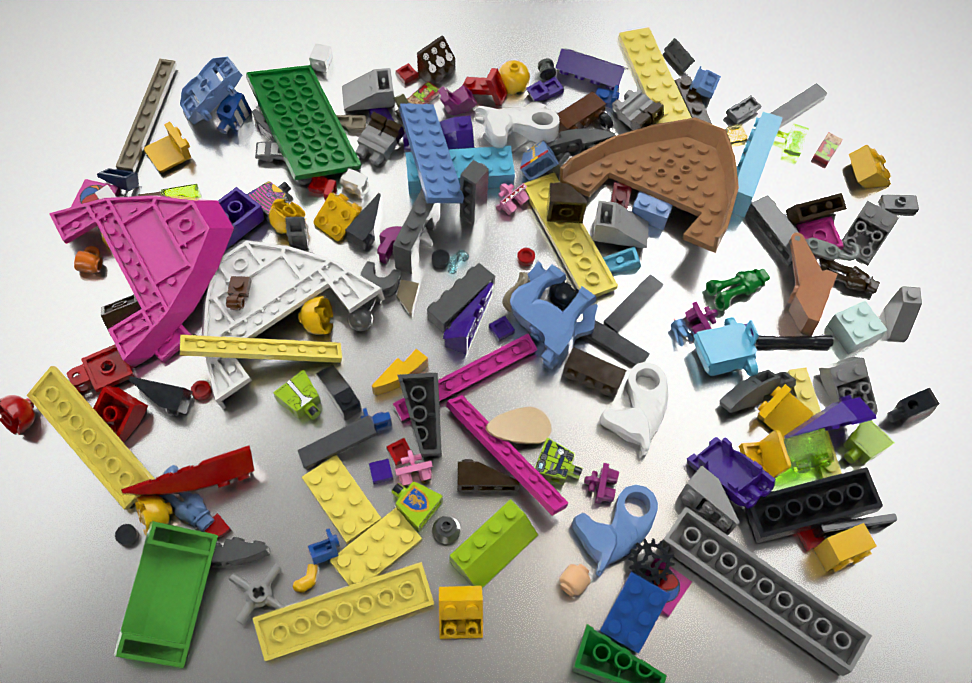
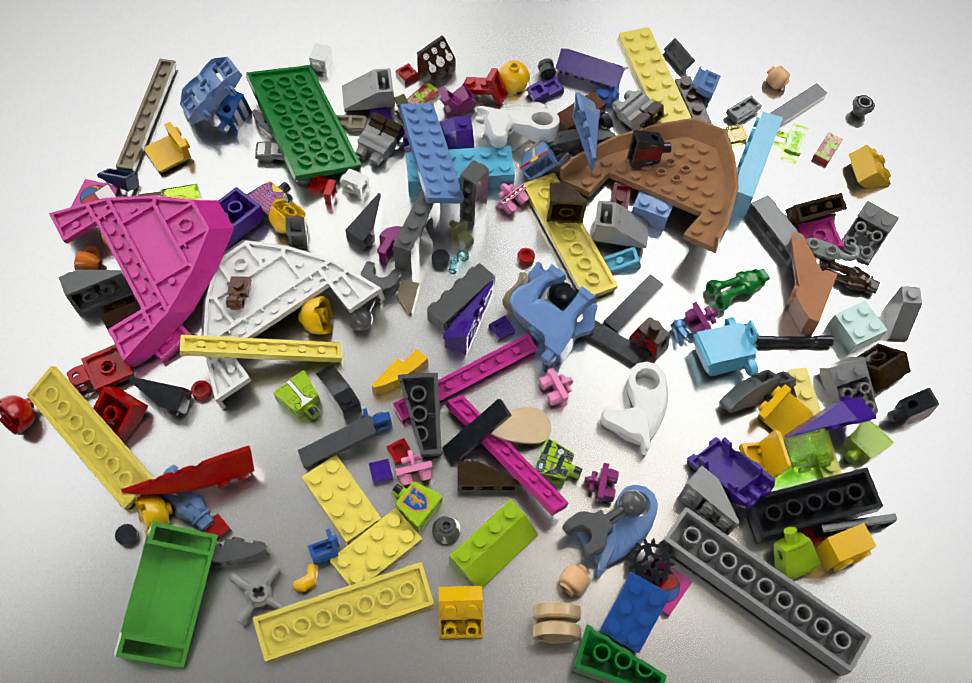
yellow bracket [313,192,363,241] -> none
dark brown brick [562,347,627,397] -> none
plate [880,194,920,213] -> none
none -> dark grey slope [58,270,133,314]
none -> black tile [442,399,512,464]
none -> olive piece [449,218,474,249]
none -> tan wheel [533,602,581,643]
none -> bright pink hips [539,367,574,406]
none -> dark grey piece [562,490,646,561]
none -> medium blue wedge [572,92,600,170]
none -> black torso [627,130,672,169]
none -> torso [629,316,670,361]
none -> light nougat head [766,65,791,90]
none -> lime torso [774,527,821,580]
none -> dark grey cone [852,95,875,117]
none -> dark brown slope [857,343,911,390]

